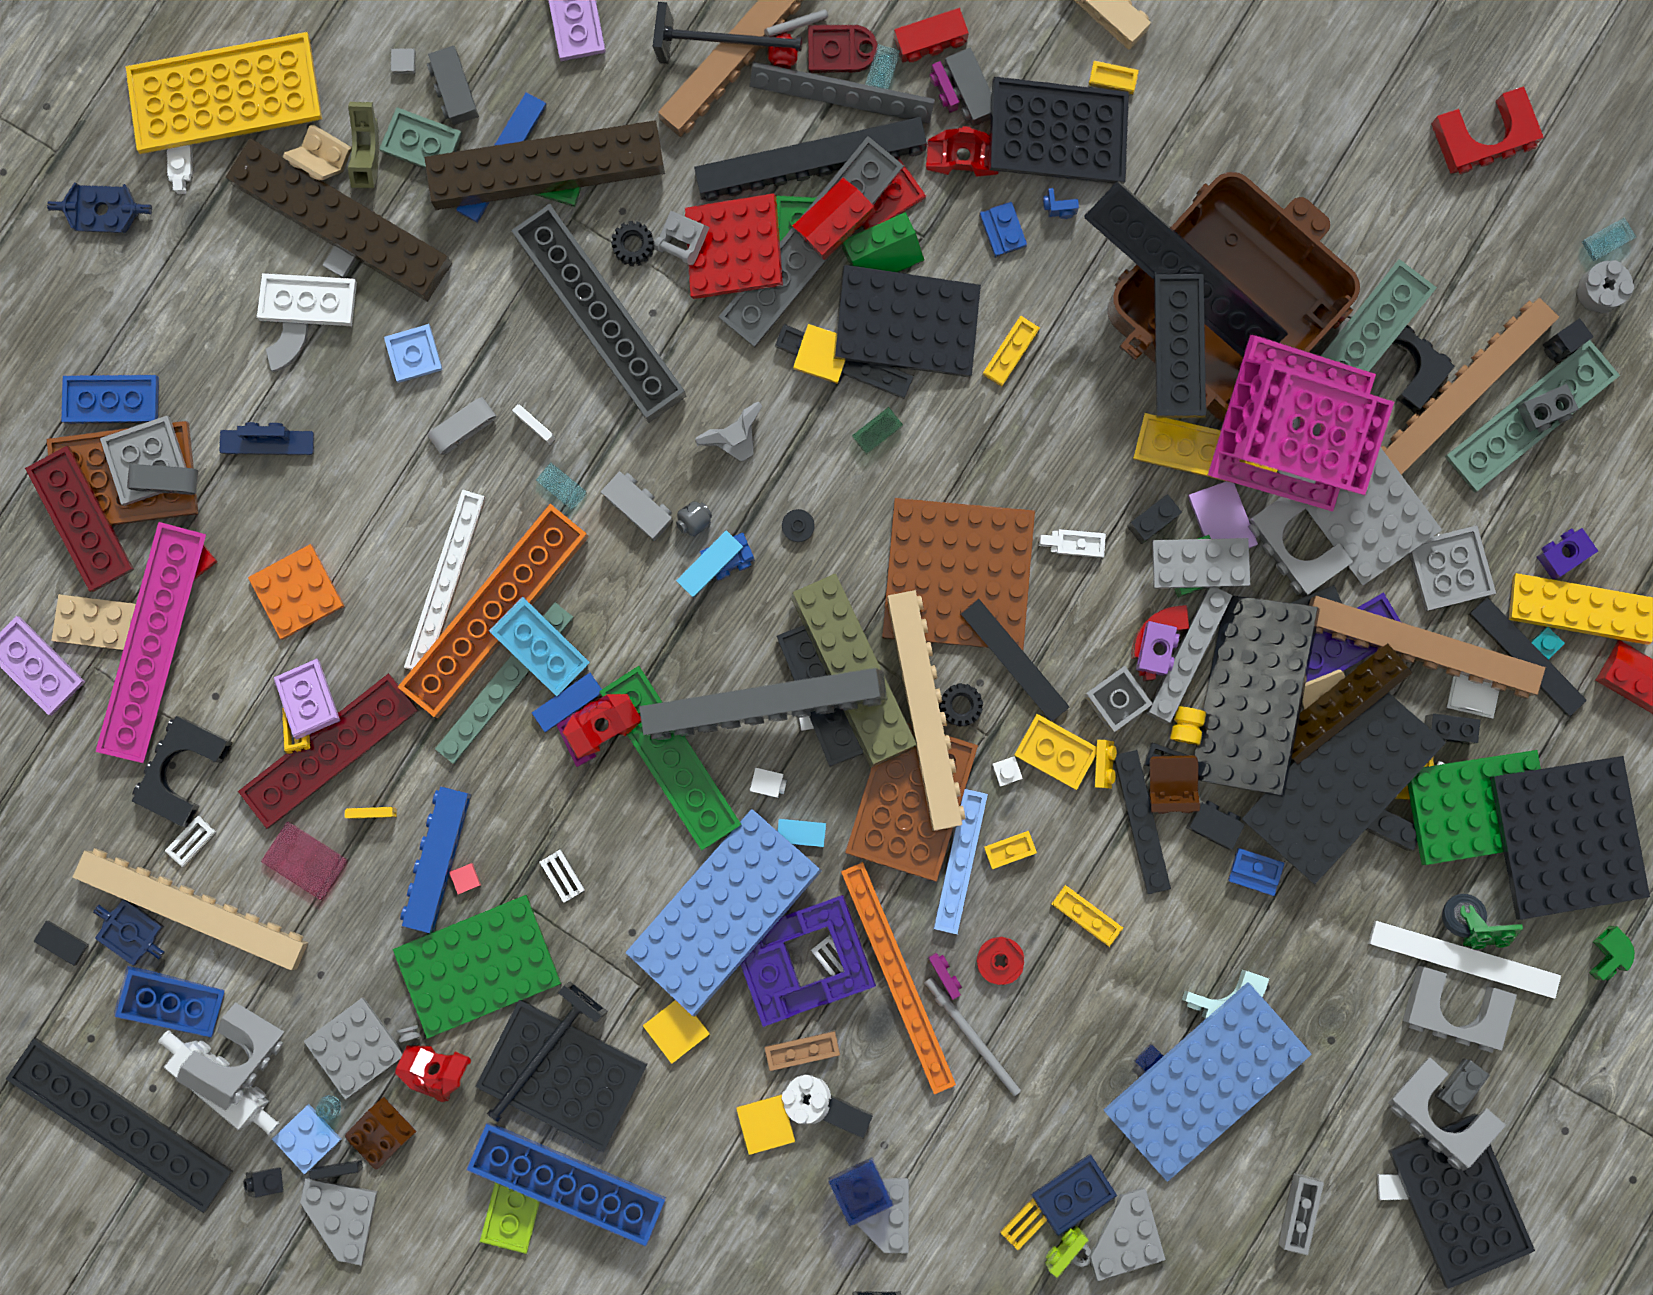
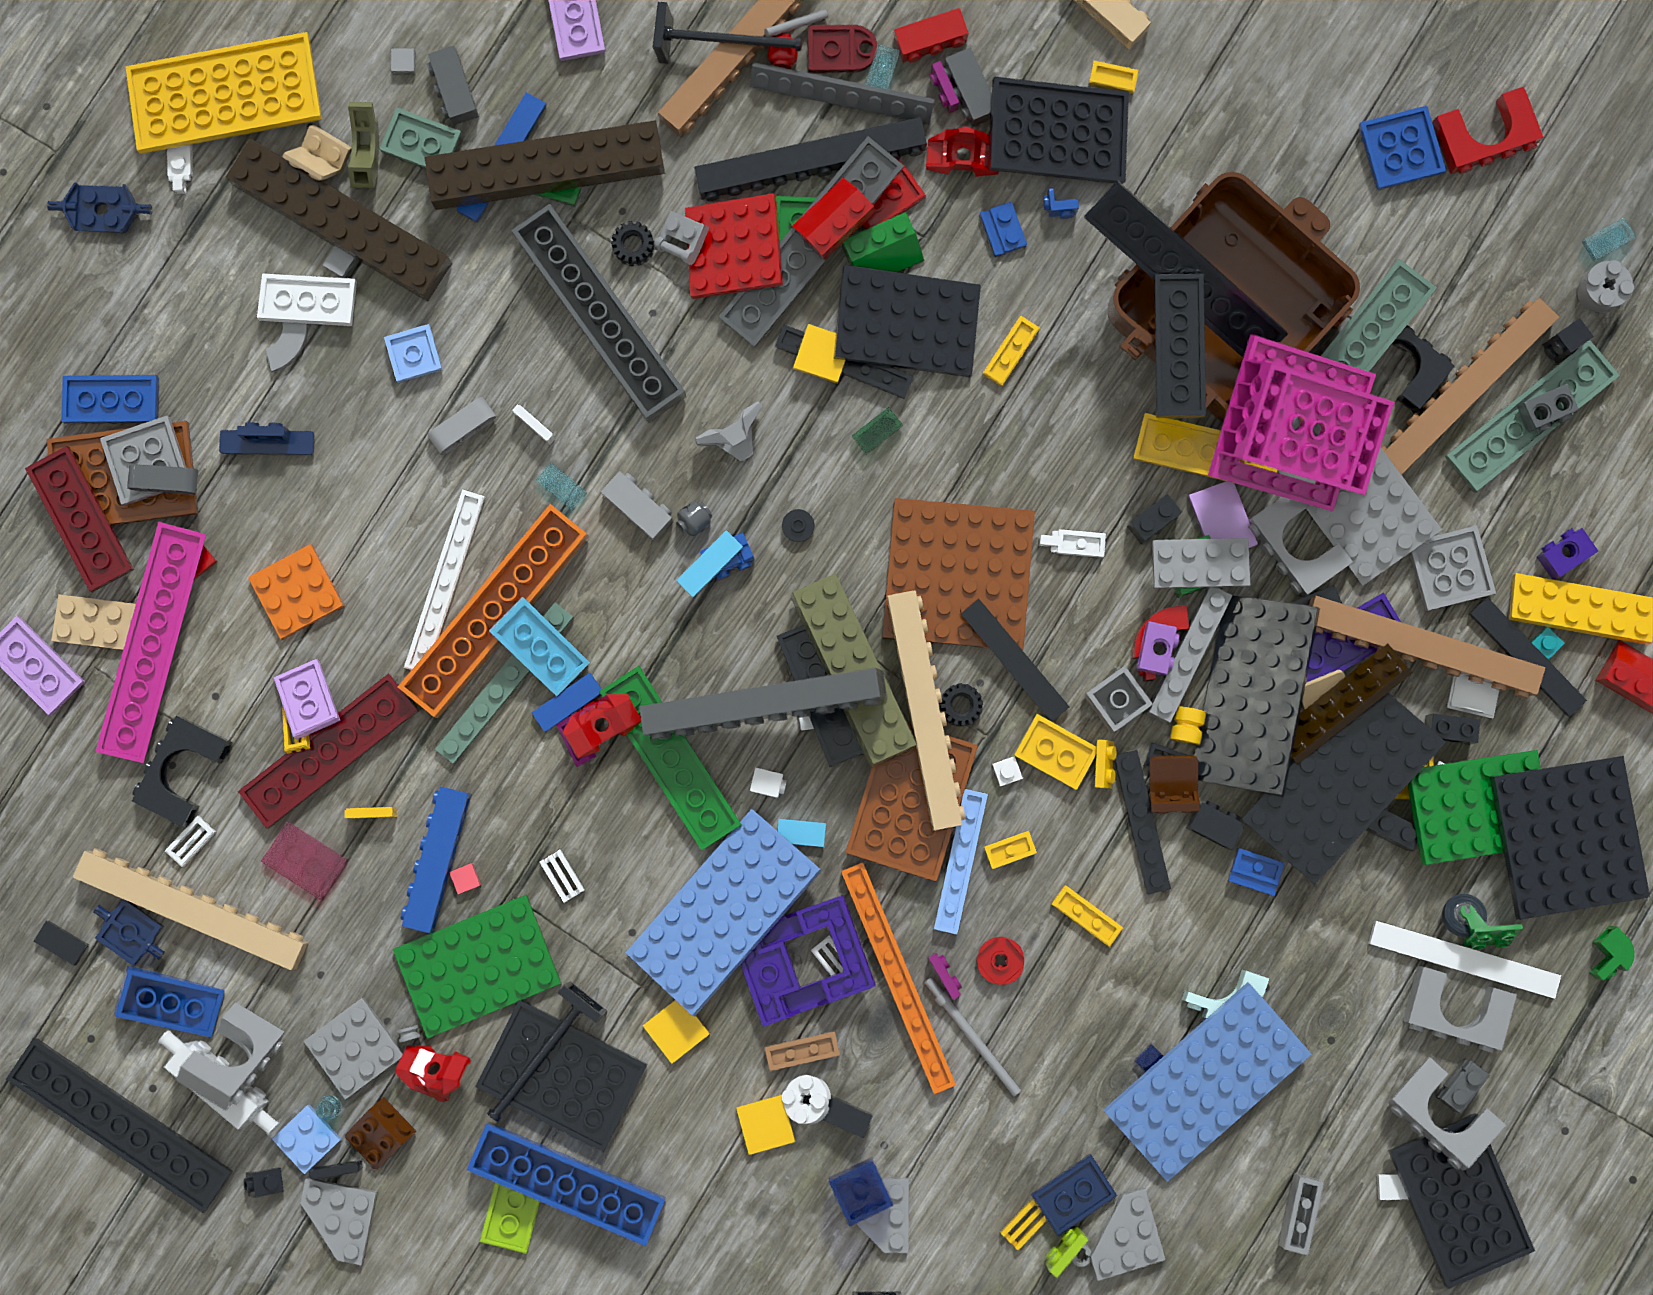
none -> blue plate [1358,105,1446,190]

